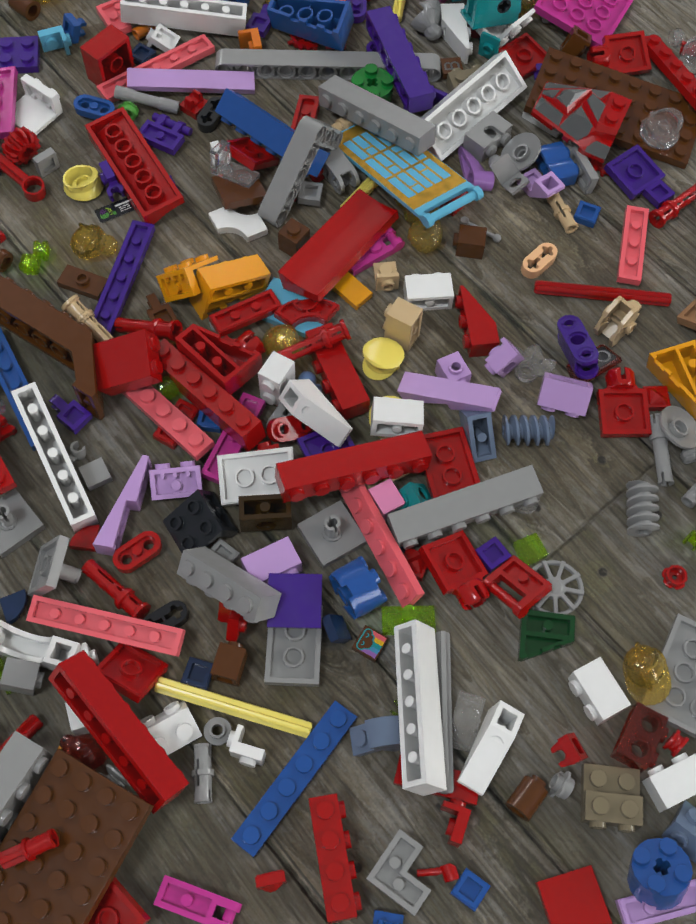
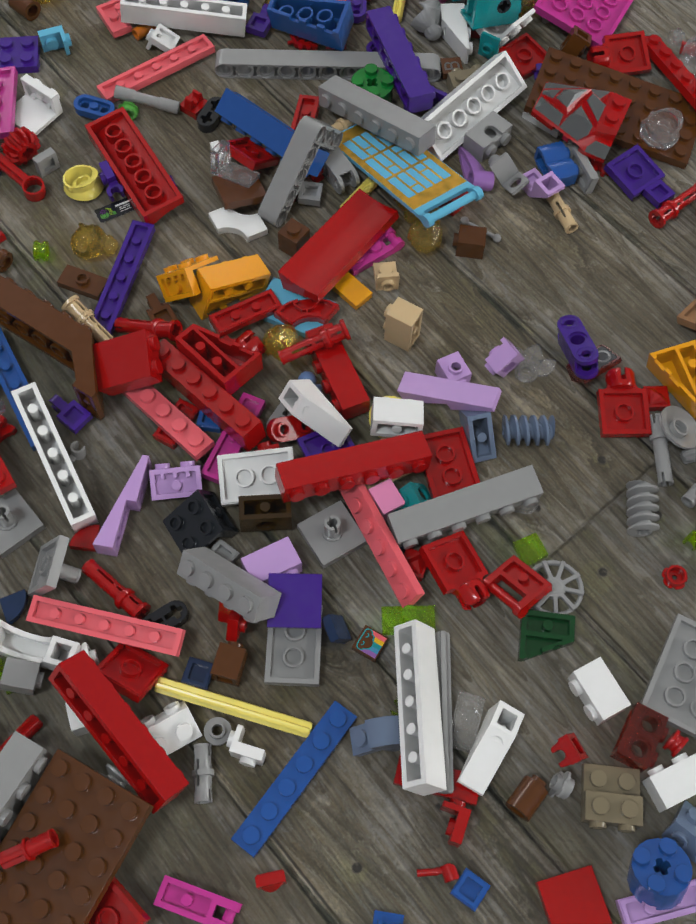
clear neon green bush [18,253,42,275] -> none
clear red animal [57,734,107,769] -> none
blue tile [62,13,87,44] -> none
light grey tile [78,457,113,491] -> none
red brick [80,24,135,85] -> none
red plate [112,531,162,574] -> none
lavender tile [127,68,255,94] -> none
dark blue tile [132,42,157,65] -> none
dark purple plate [139,113,193,156] -> none
clear neon green tile [157,375,179,400] -> none
orange bracket [238,28,262,49] -> none
white brick [258,351,295,406] -> none
red brick [308,793,362,924] -> none
blue brick [329,556,388,620] -> none
light yellow piece [362,337,404,380] -> none
light grey plate [366,829,431,917] -> none
white brick [403,272,454,311] -> none
red slope [455,285,500,358] -> none
dark purple plate [475,536,511,573] -> none
light grey dish [501,132,541,171] -> none
light nougat beam [521,243,558,279] -> none
red axle [534,280,672,307] -> none
lavender brick [537,372,593,418] -> none
blue tile [573,200,602,228] -> none
tan hinge [594,296,642,347] -> none
coral plate [616,205,649,286] -> none
clear yellow piece [623,642,671,706] -> none

